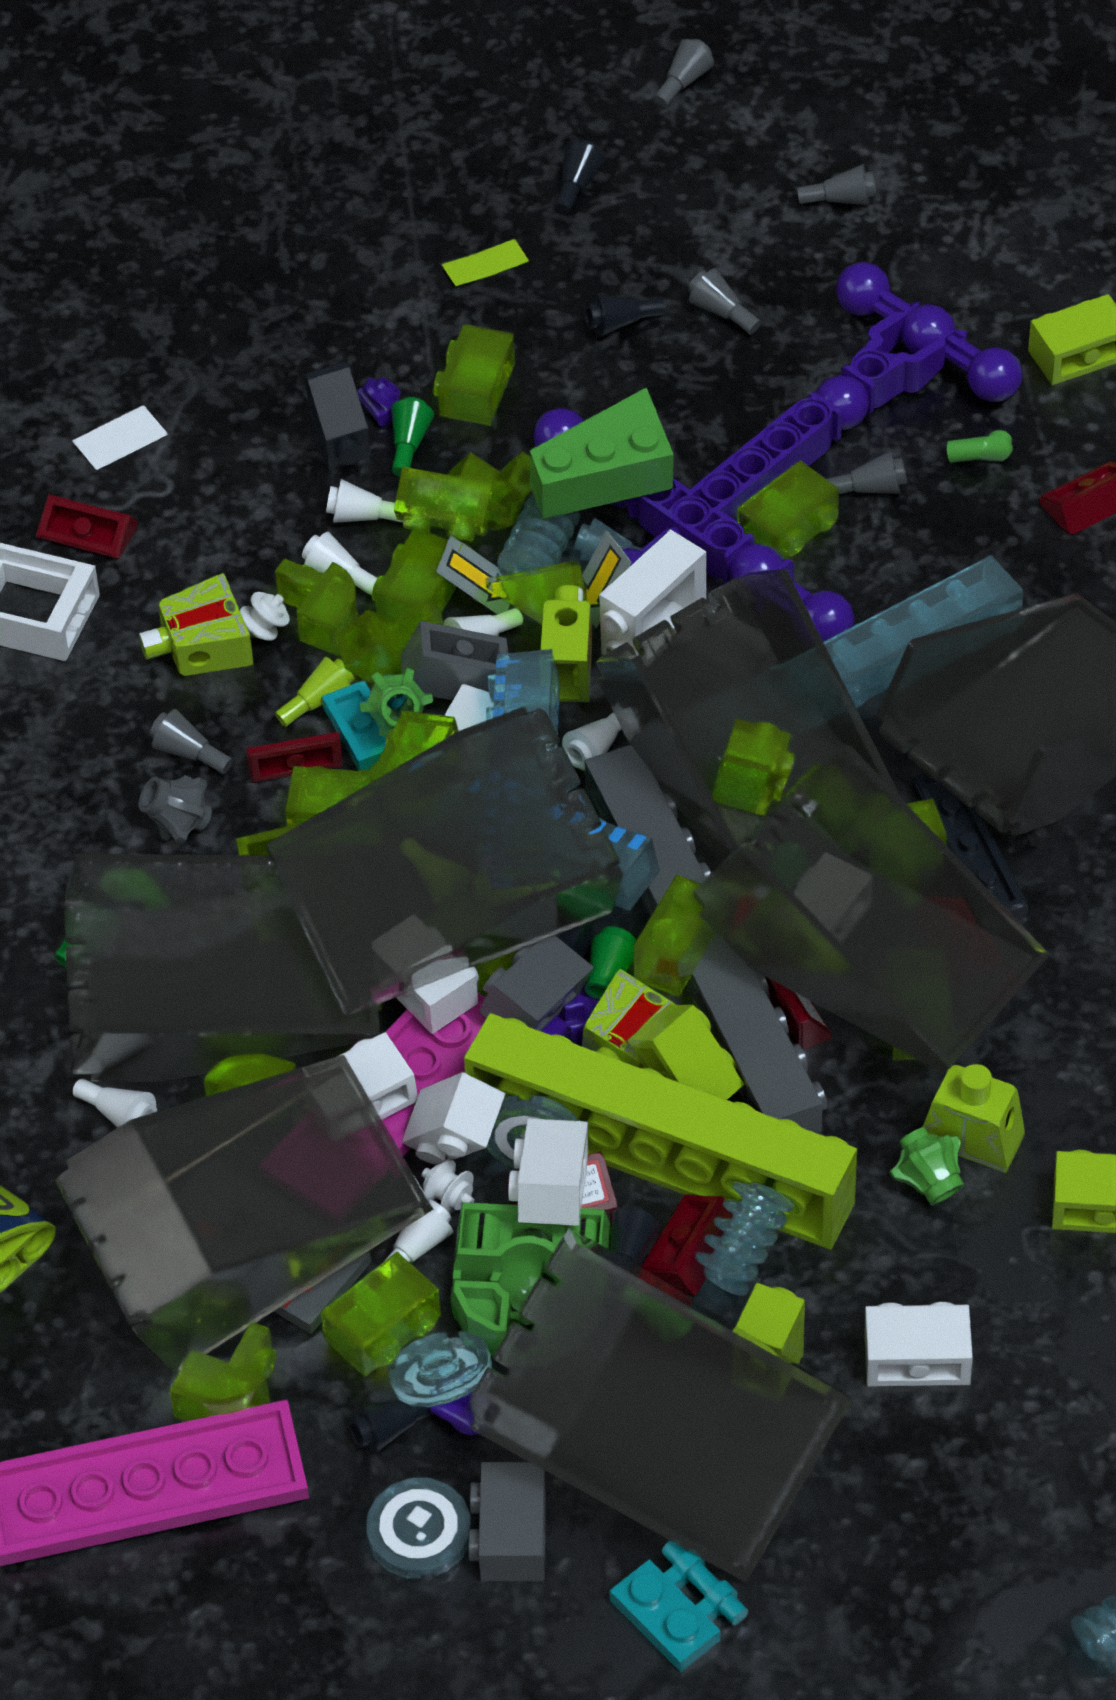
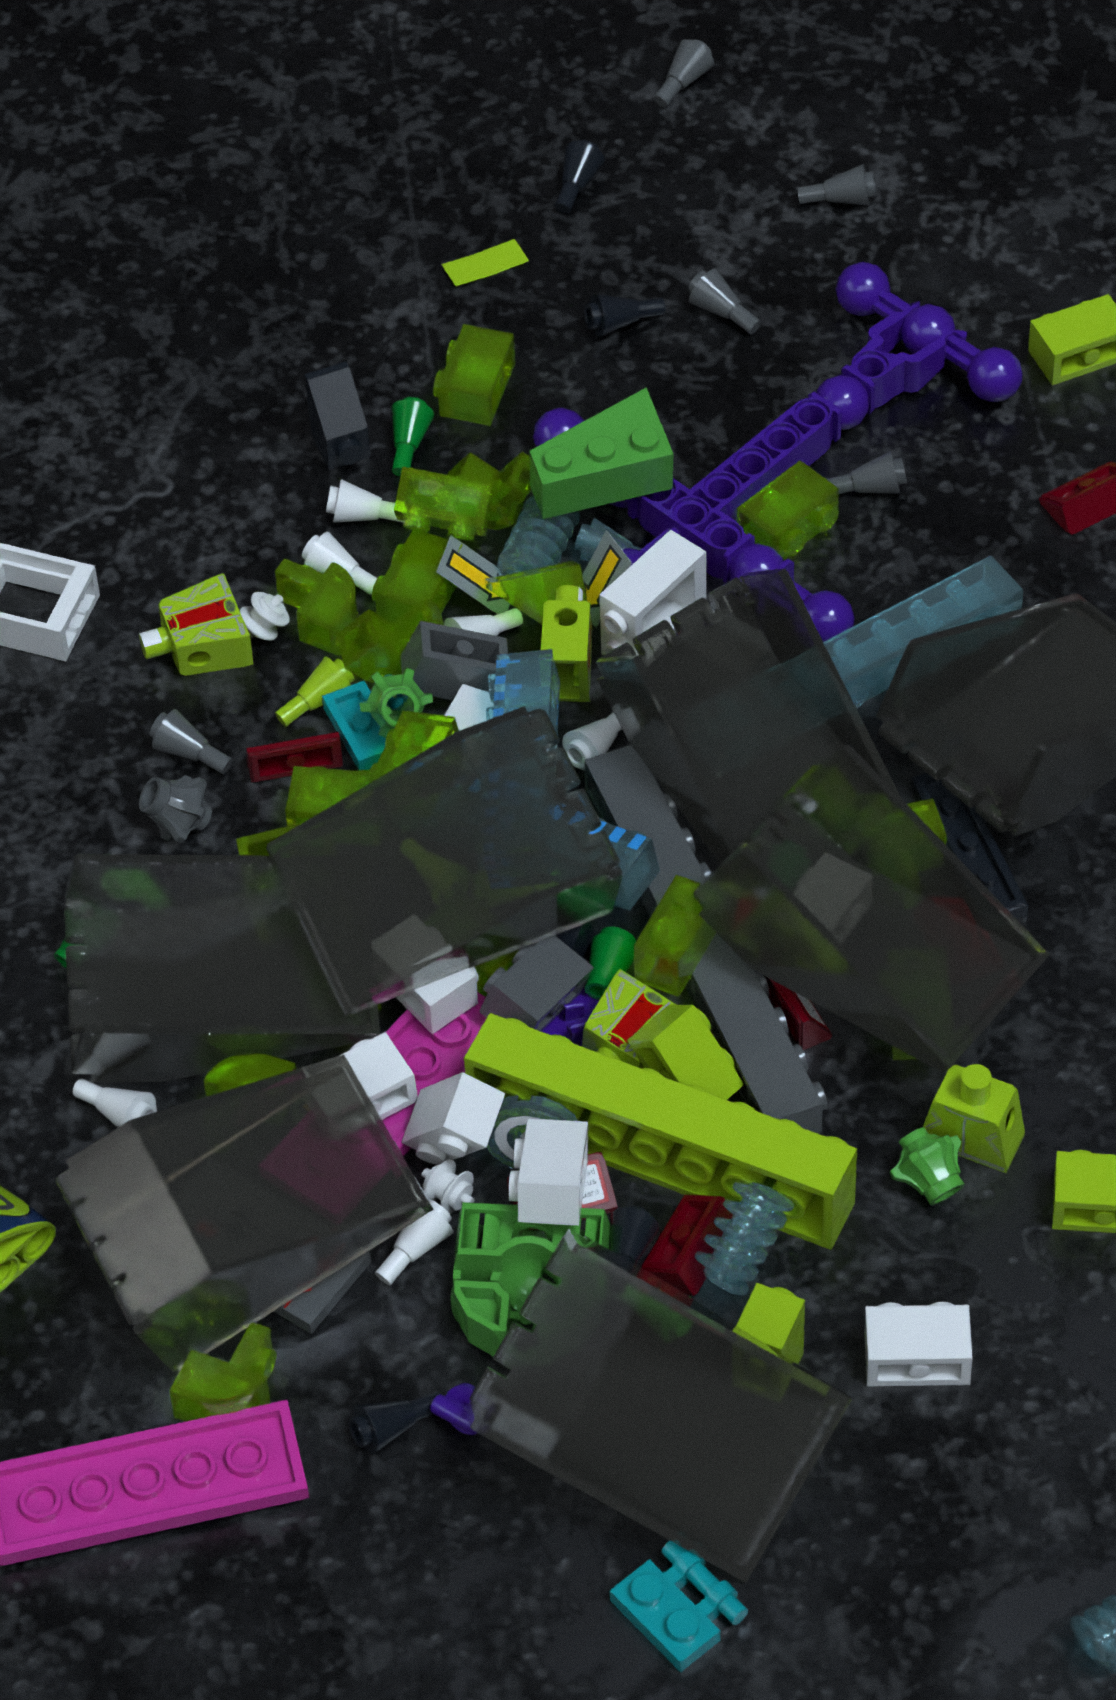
dark red slope [36,494,138,559] -> none
white sticker [72,405,168,470] -> none
clear neon green brick [321,1252,441,1377] -> none
dark purple plate [357,377,401,426] -> none
clear light blue tile [367,1478,471,1578] -> none
clear light blue tile [388,1331,492,1407] -> none
dark grey brick [469,1462,546,1581] -> none
clear neon green brick [710,718,795,816] -> none
bright green arm [947,430,1013,463] -> none

